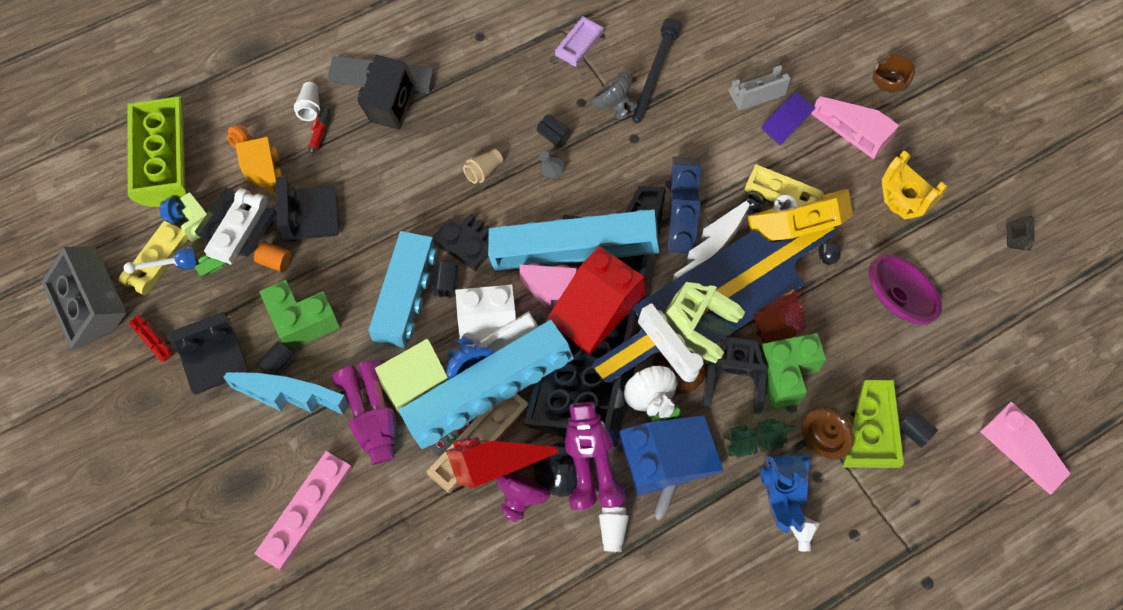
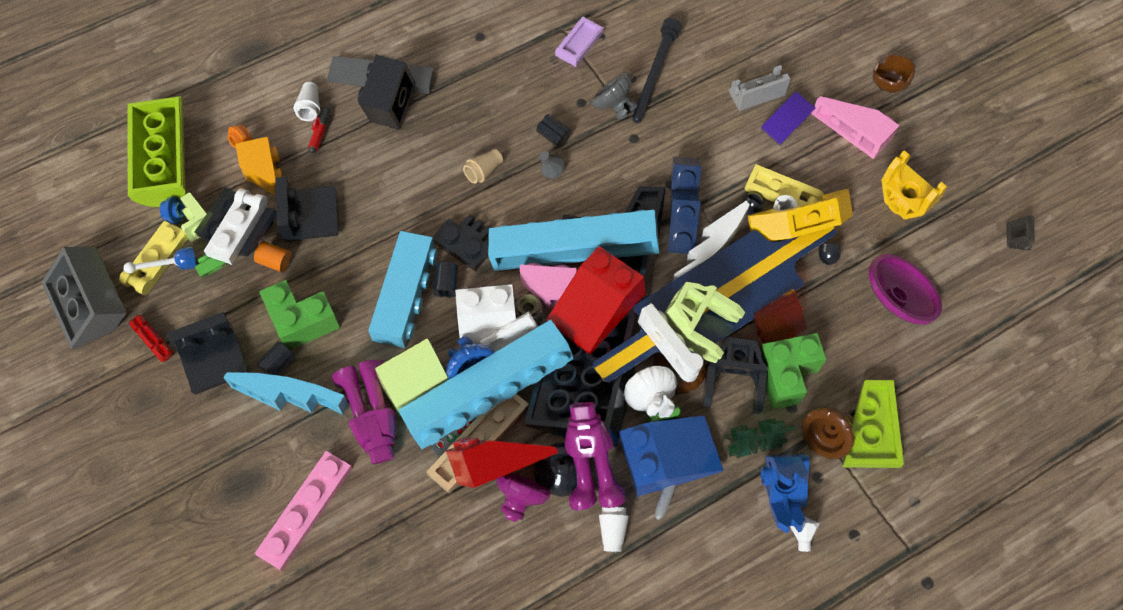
black piece [899,409,938,448] -> none
bright pink slope [980,402,1070,494] -> none
none -> olive plate [514,294,542,320]

